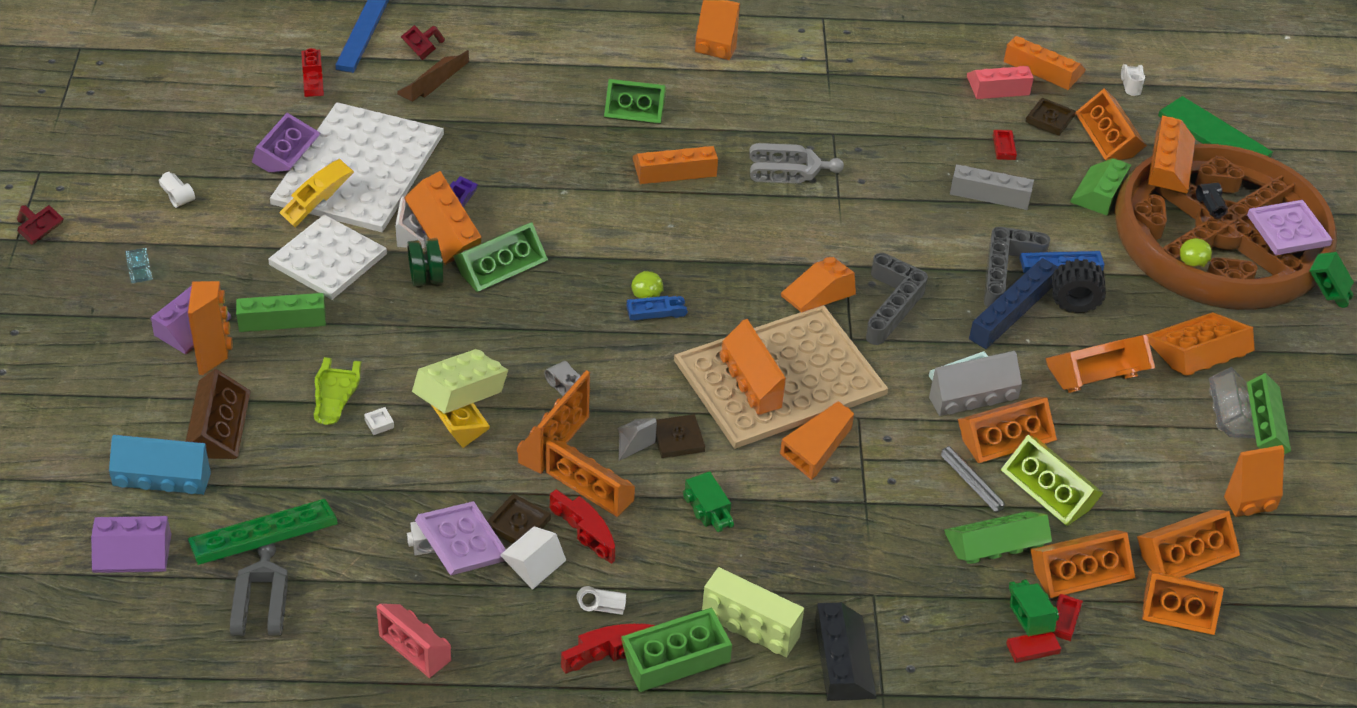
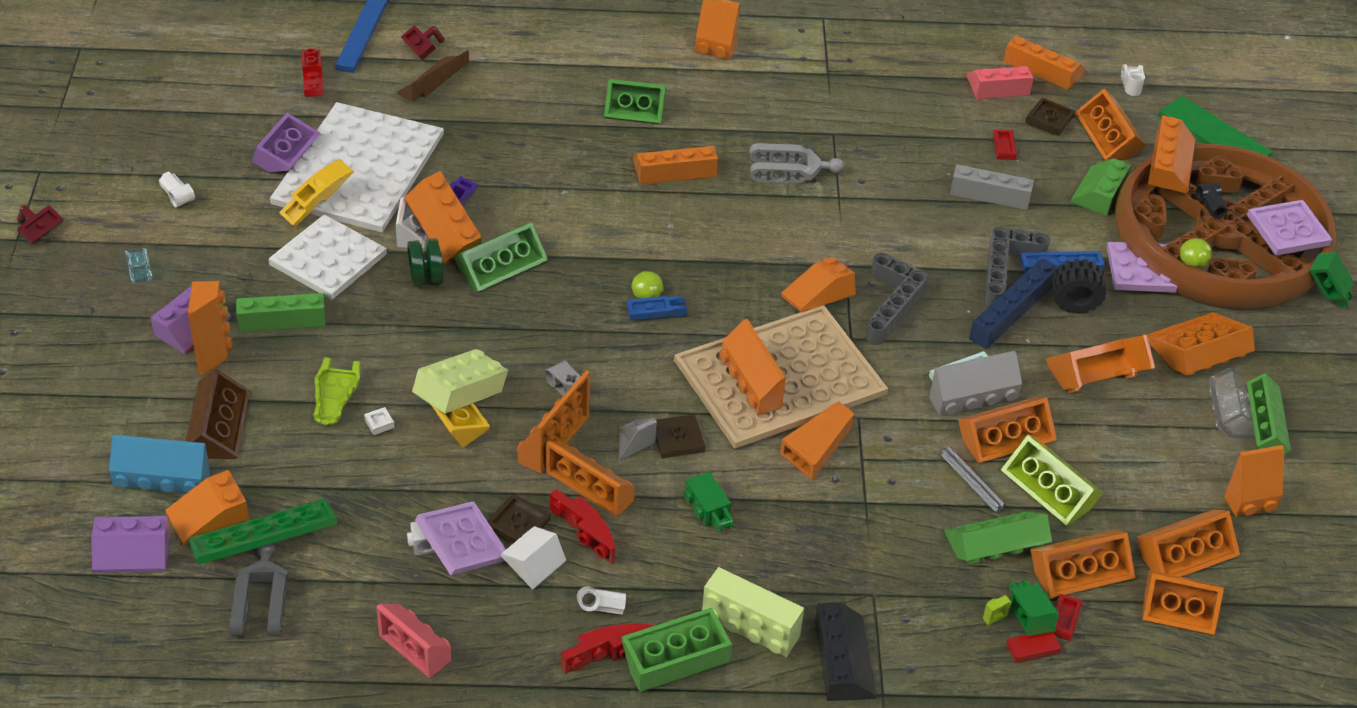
none -> orange slope [165,470,249,545]
none -> lime plate [983,595,1011,625]
none -> lavender plate [1107,242,1178,292]

